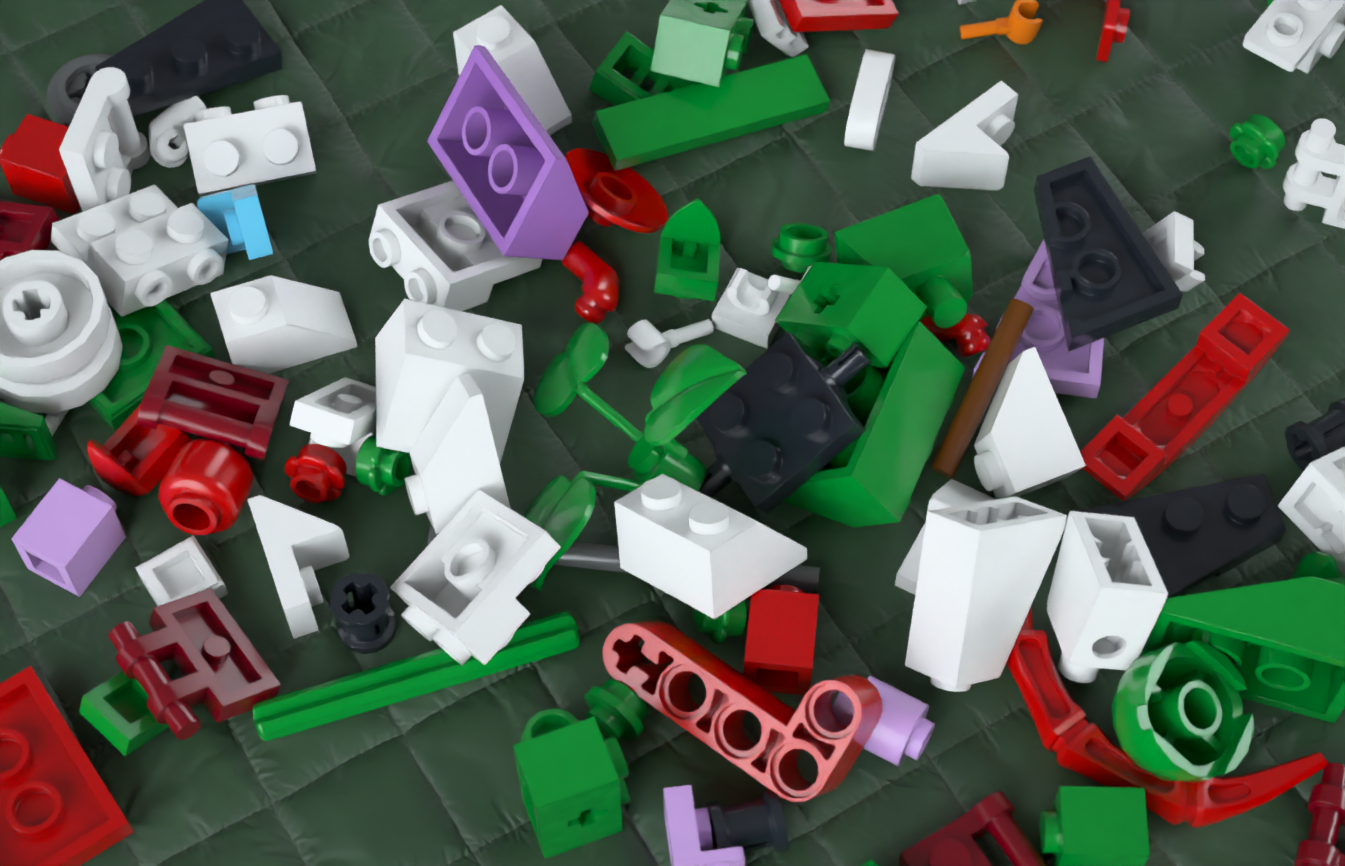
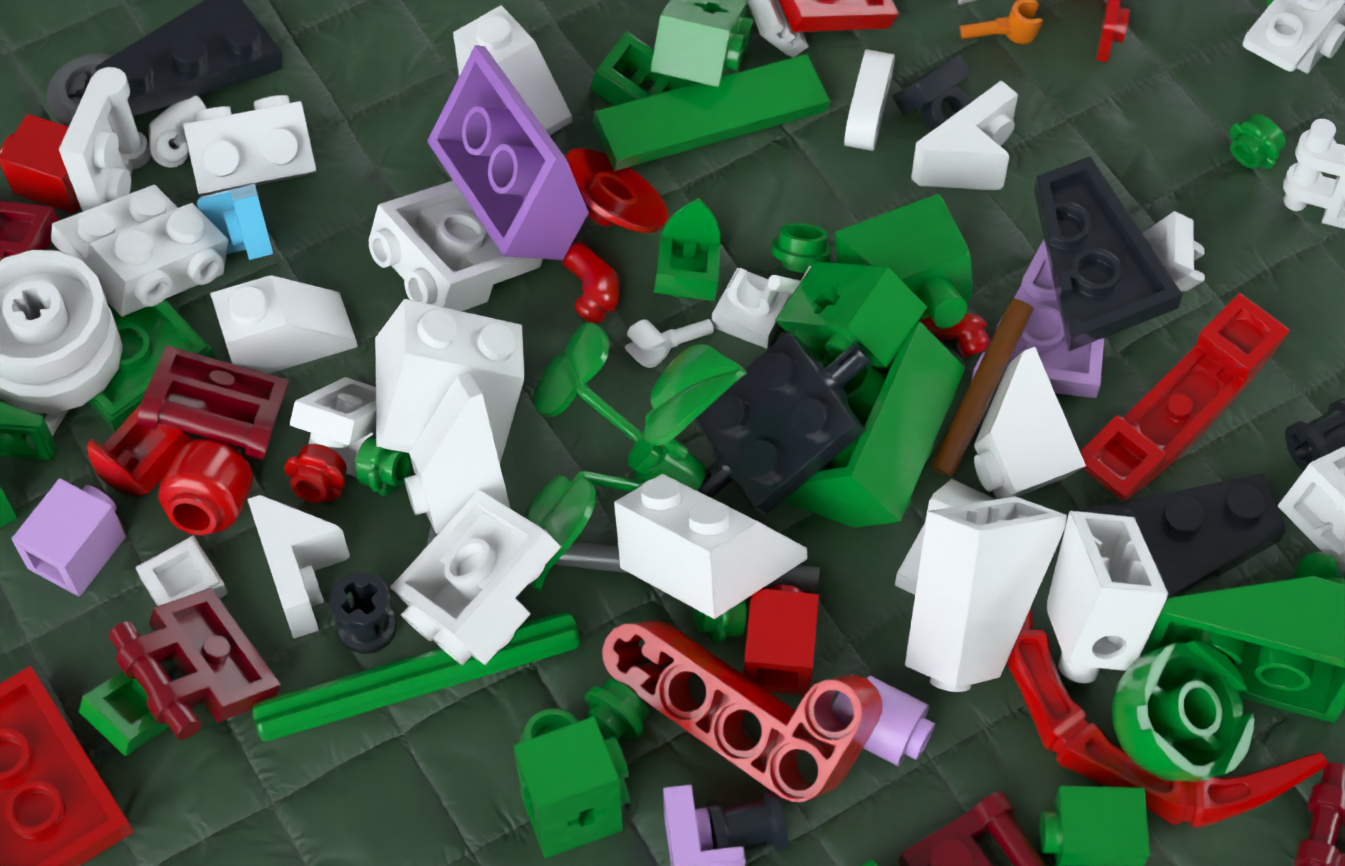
none -> black tile [892,54,972,131]

